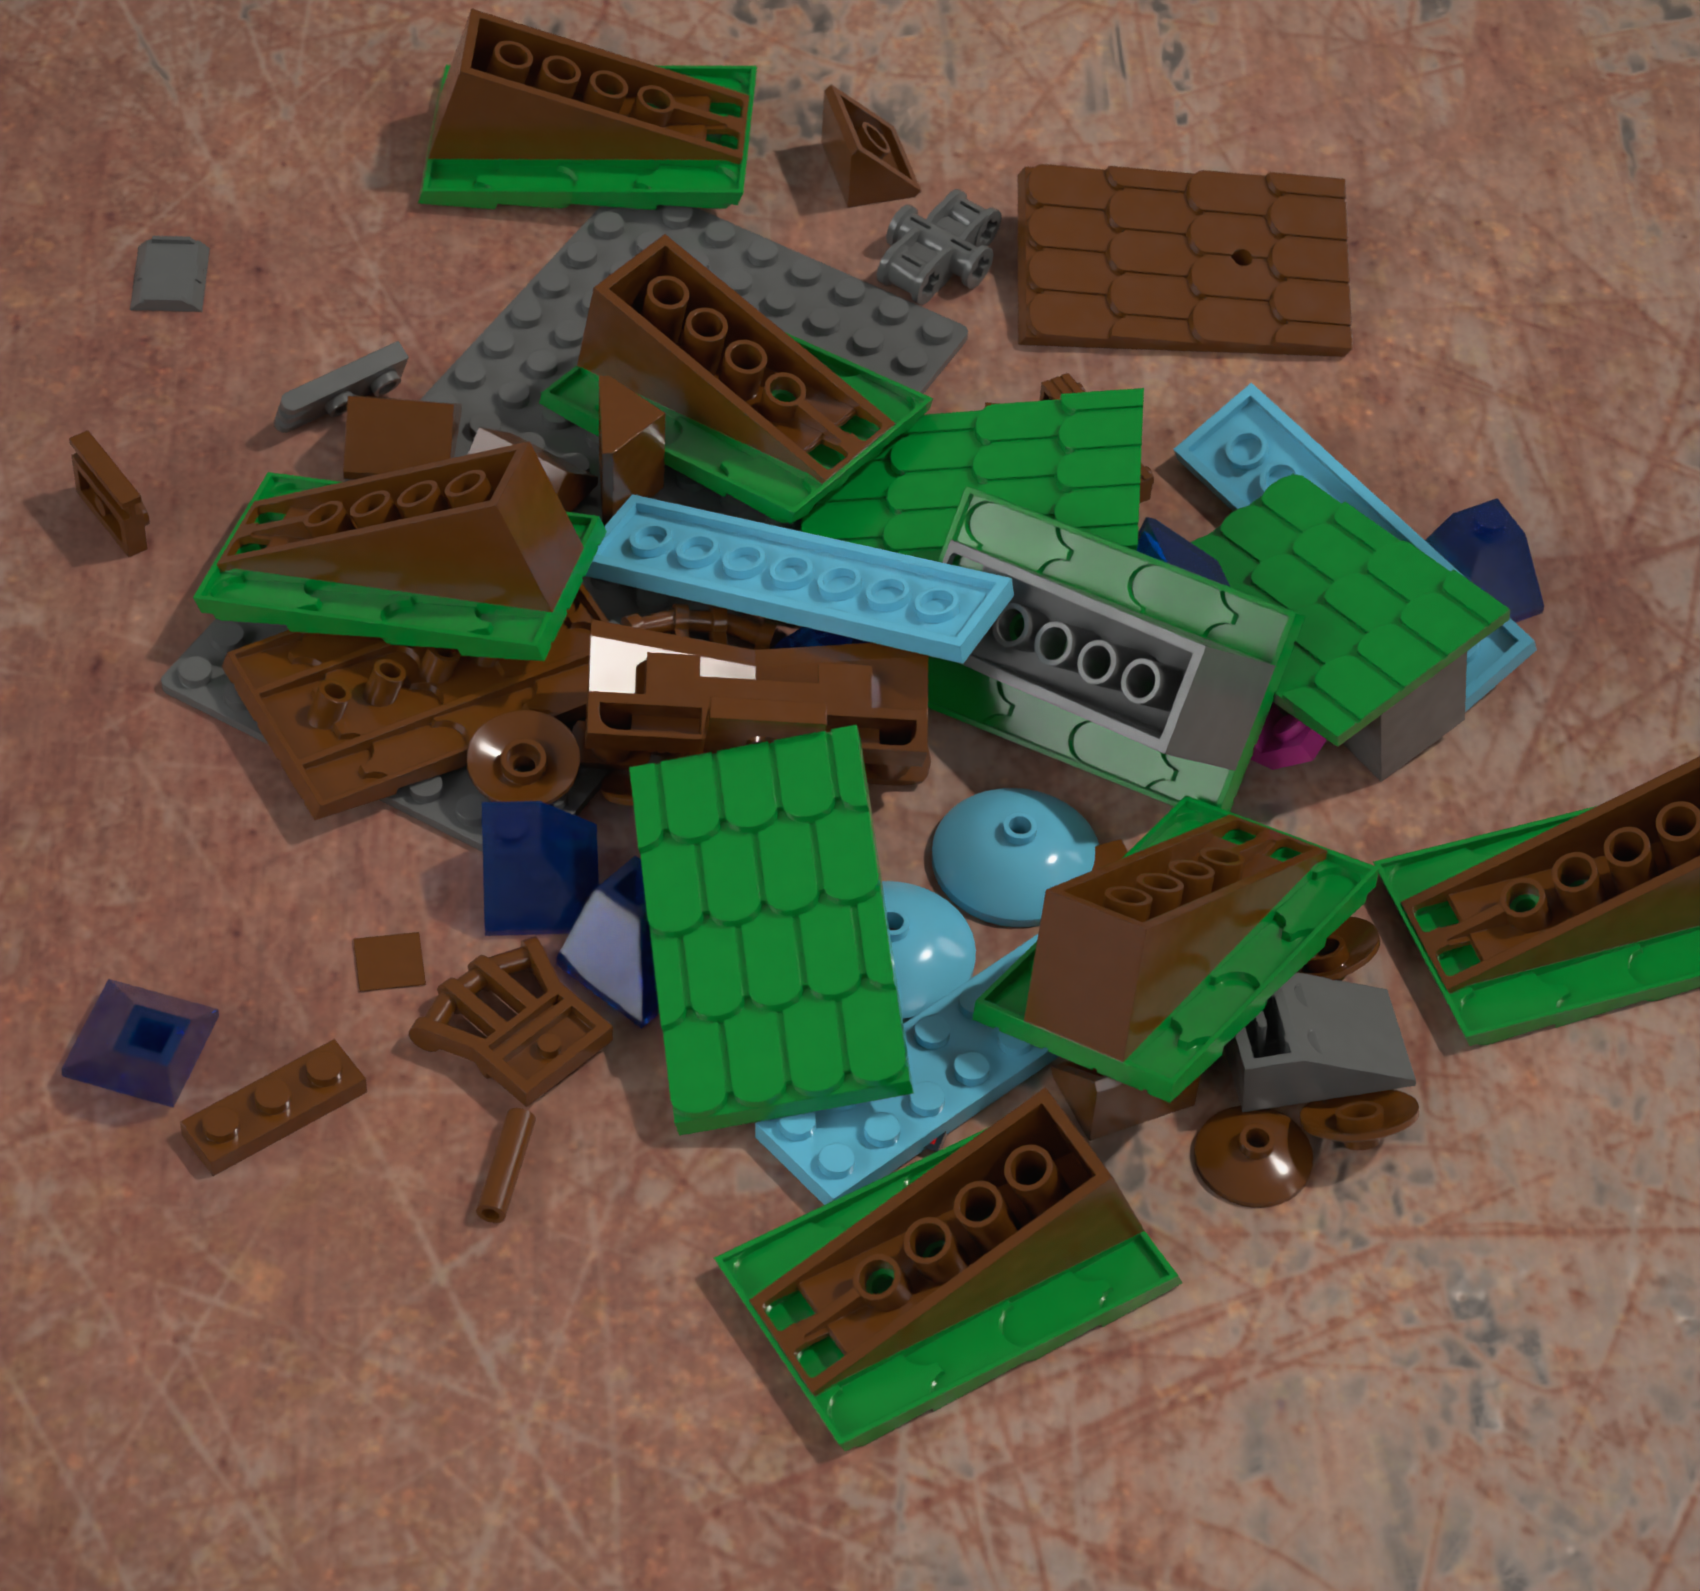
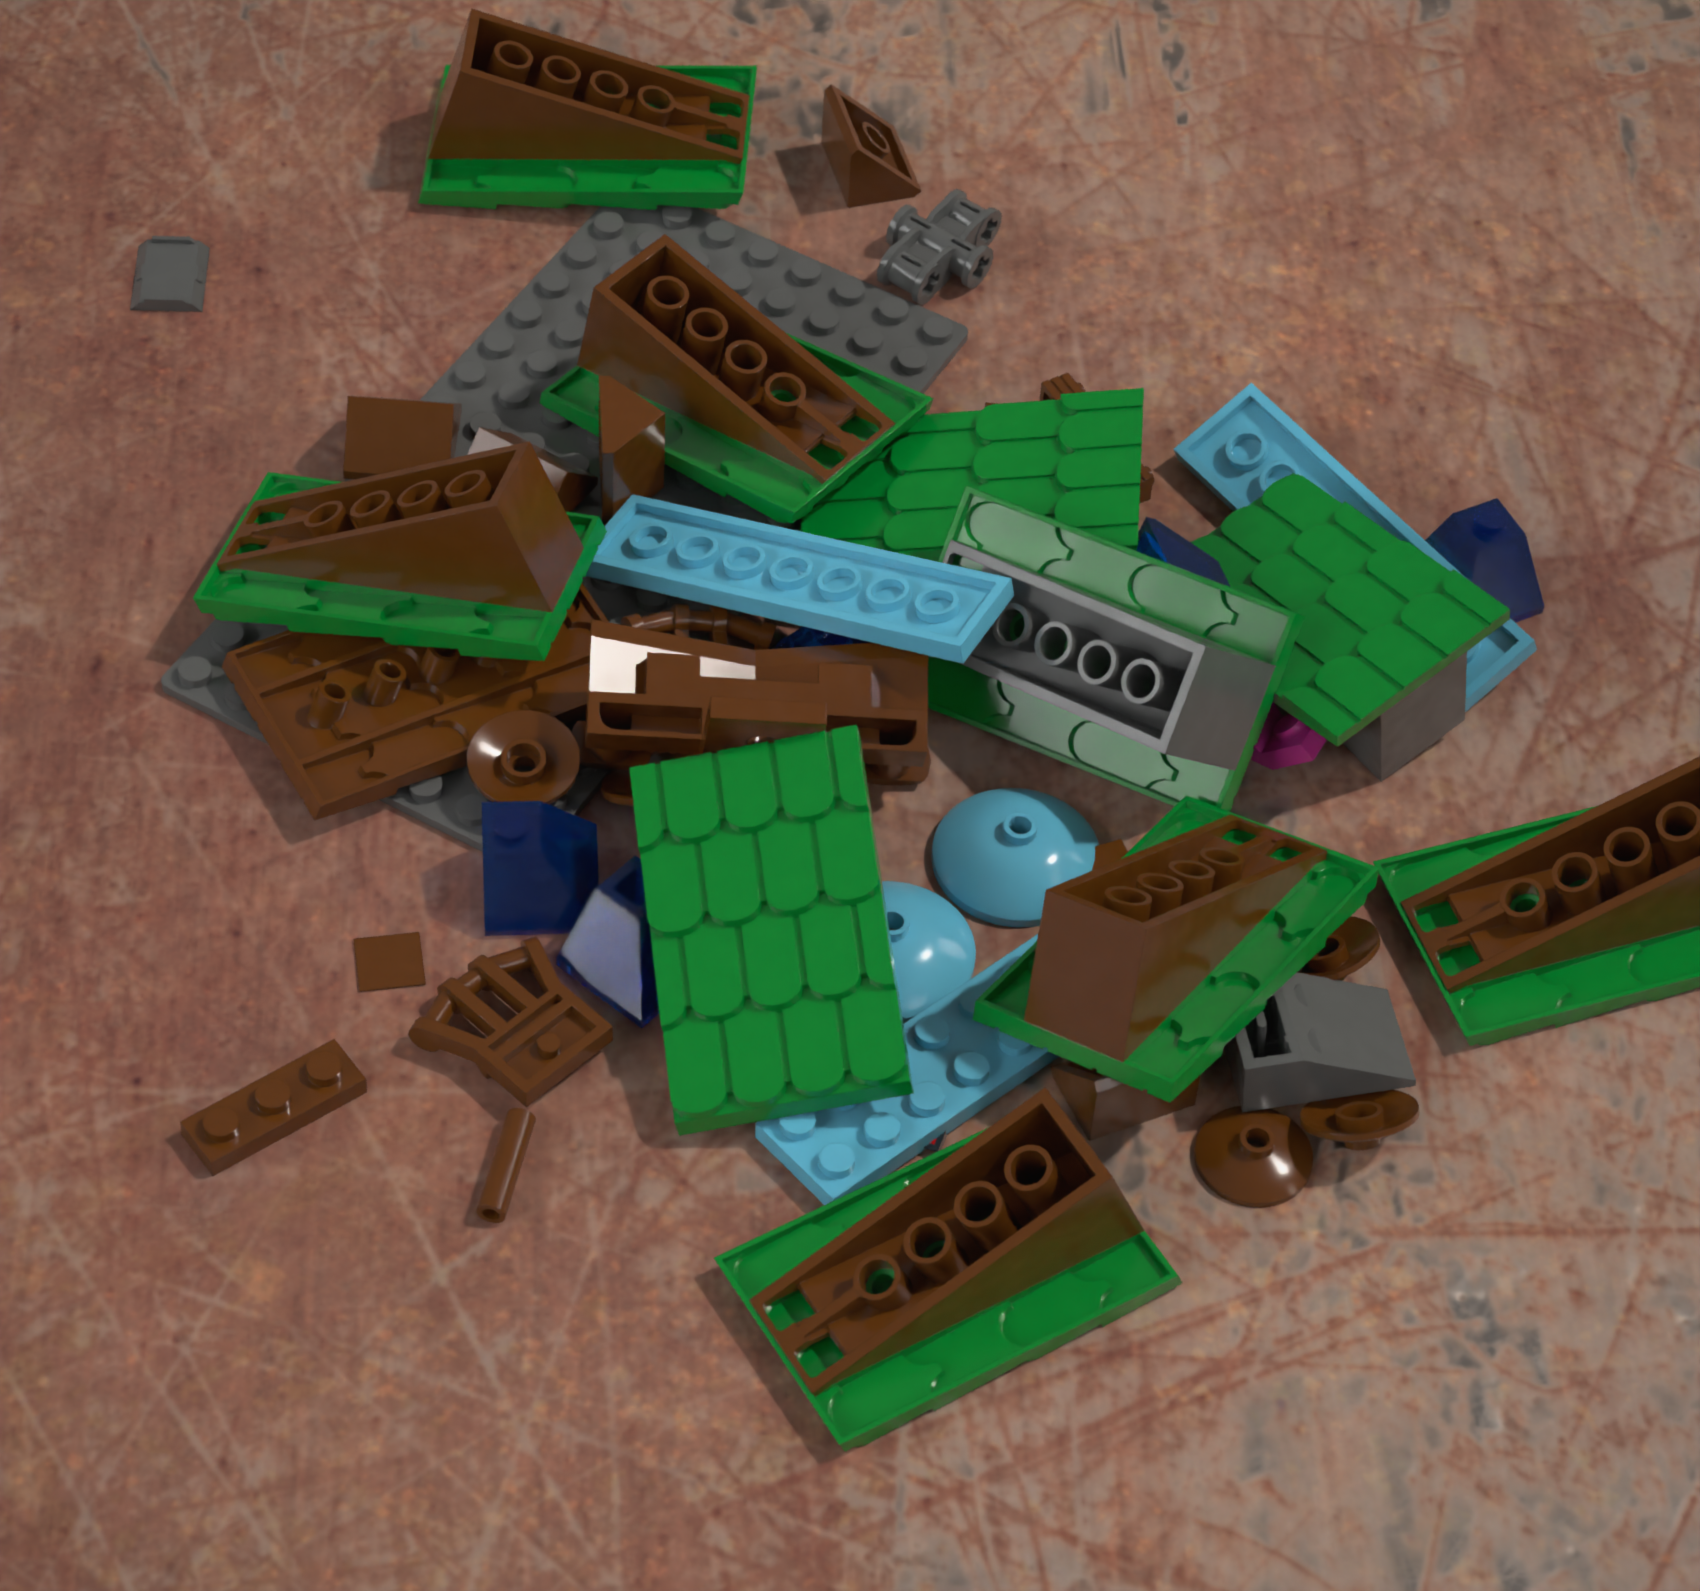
clear blue slope [61,979,219,1108] -> none
reddish brown plate [69,430,150,558] -> none
dark grey hinge [274,341,409,433] -> none
reddish brown piece [1017,164,1353,357] -> none

